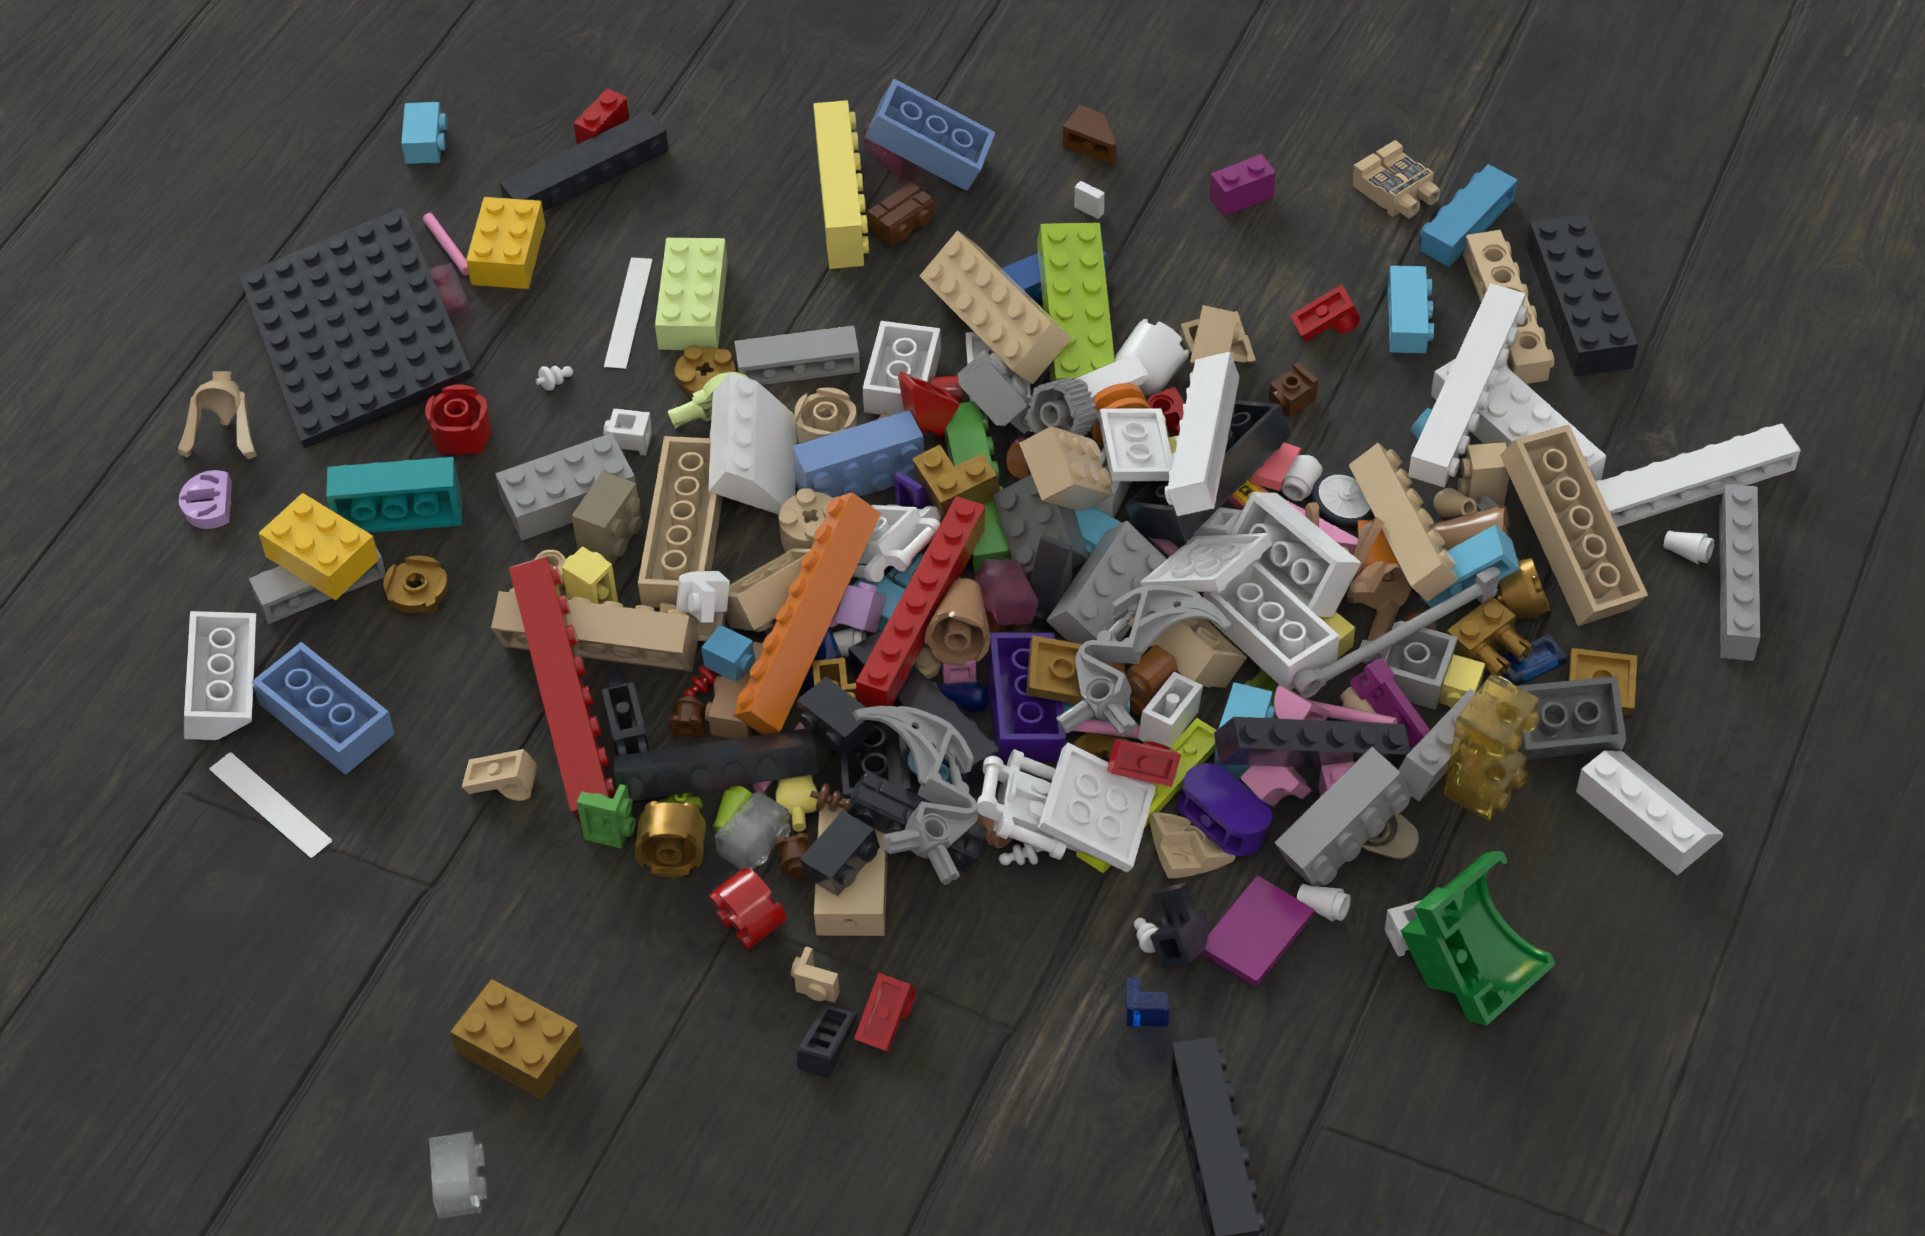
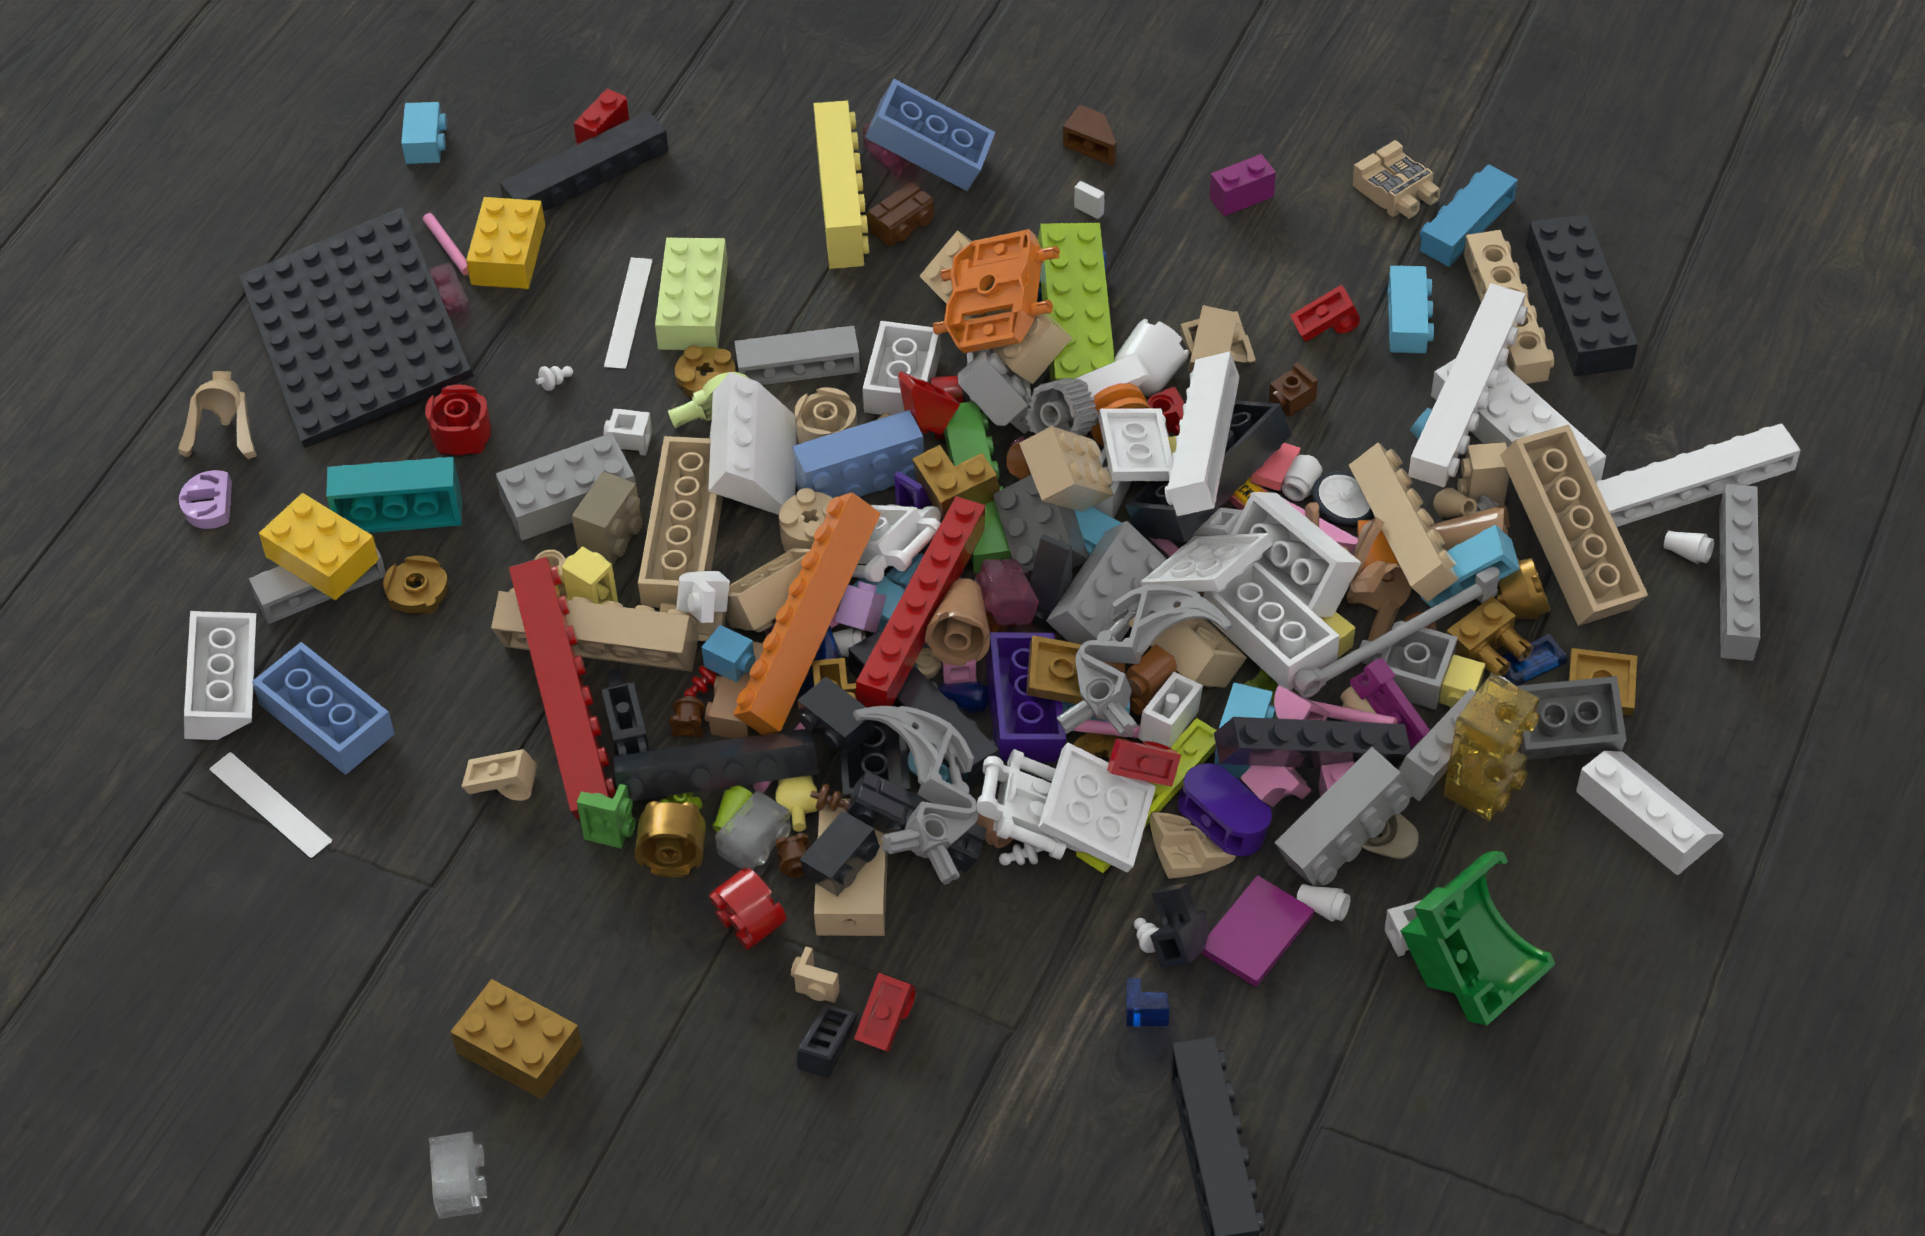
none -> orange piece [933,229,1060,353]

